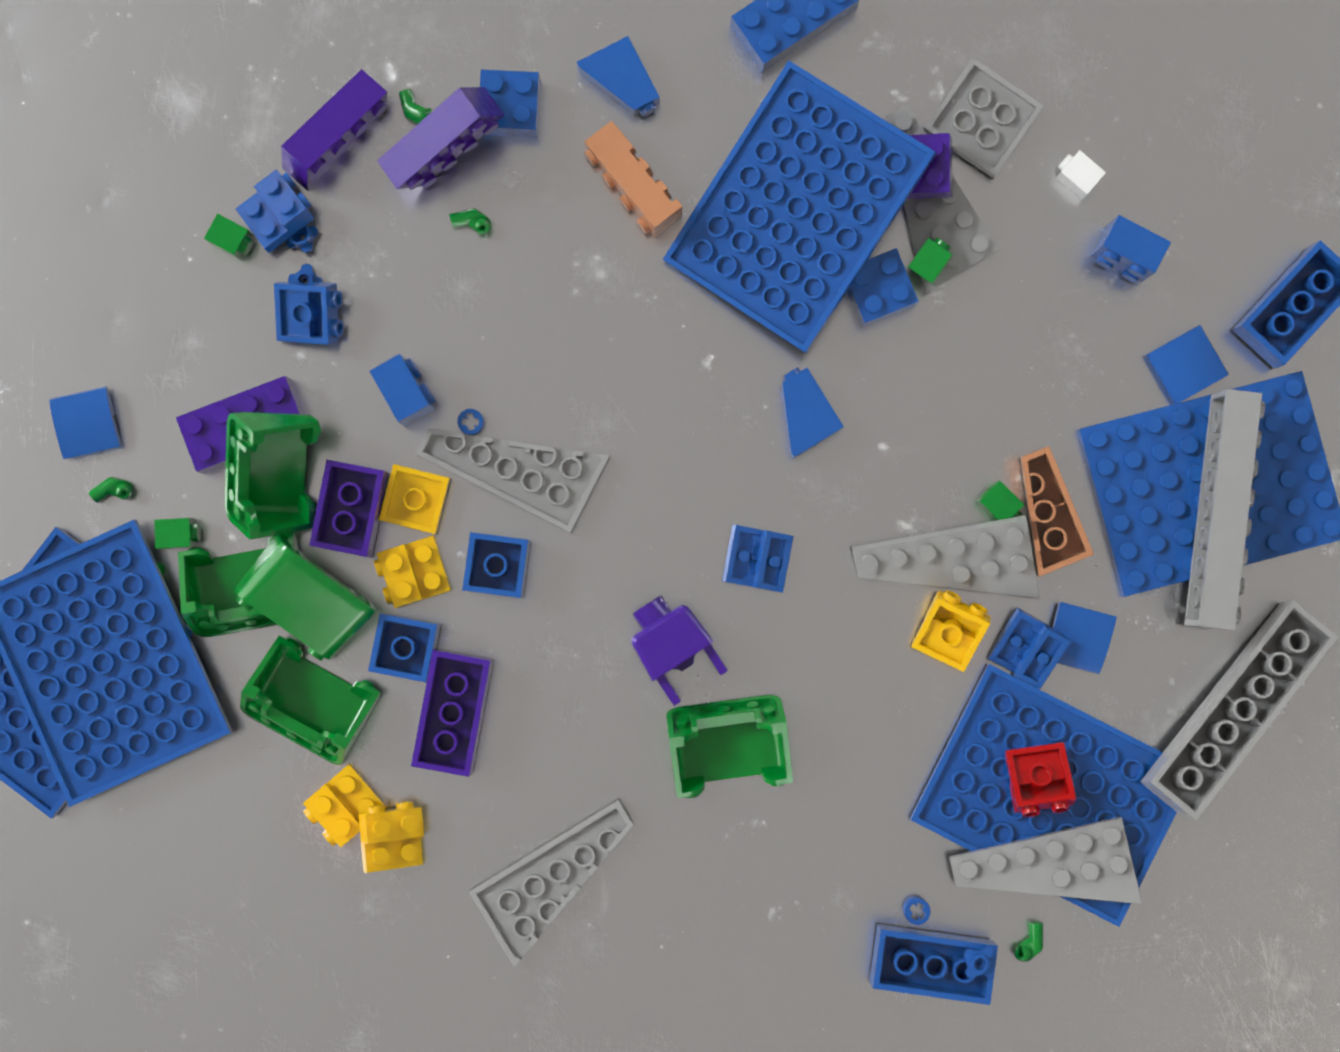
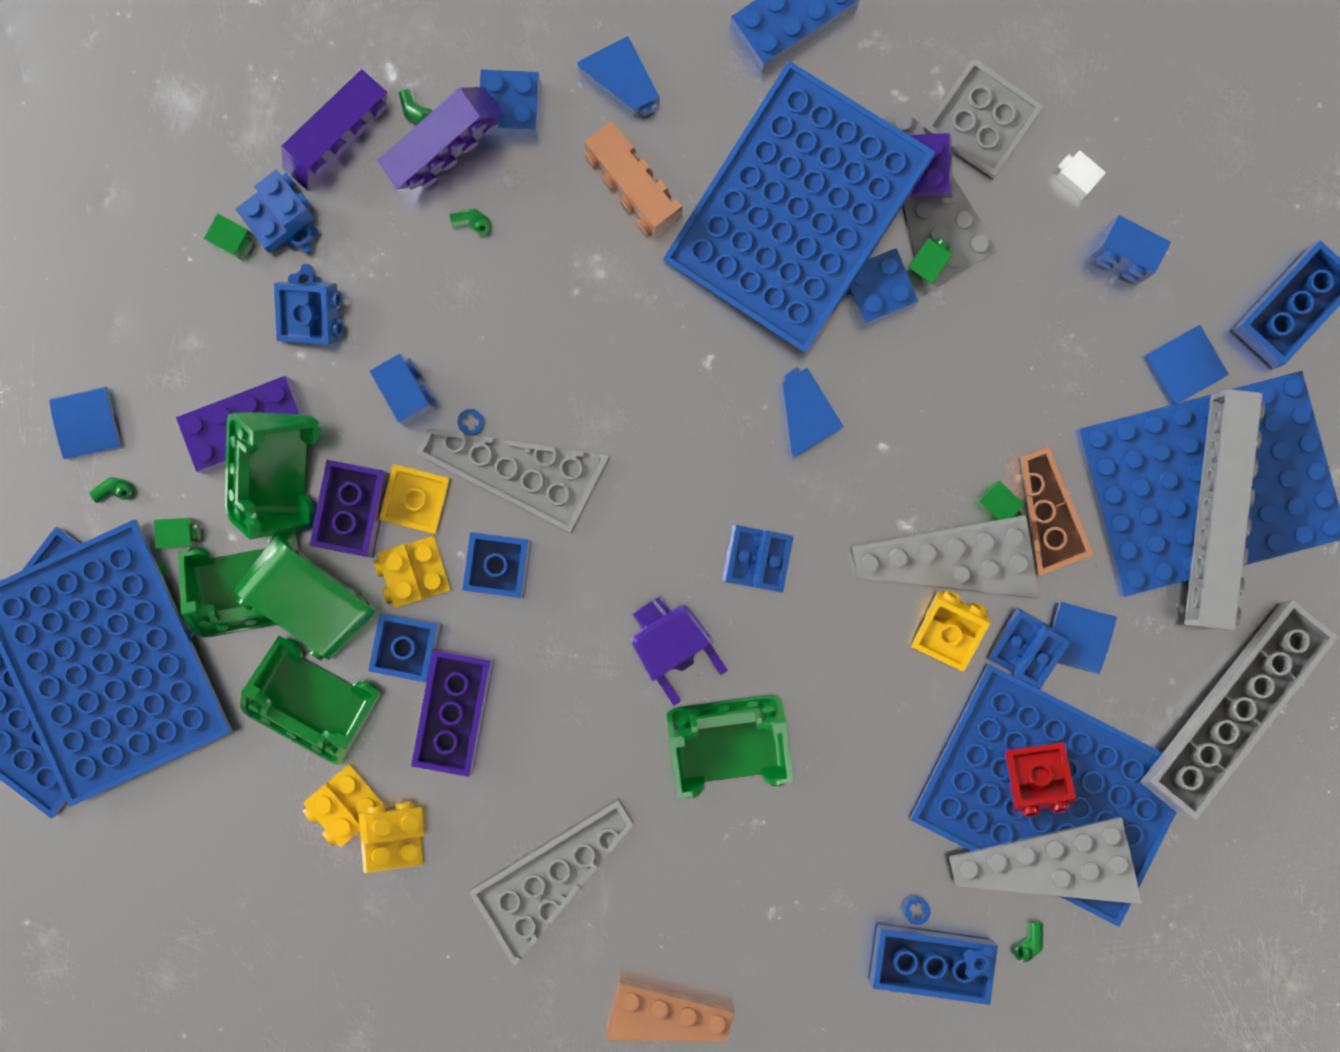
none -> nougat wedge [605,977,734,1042]

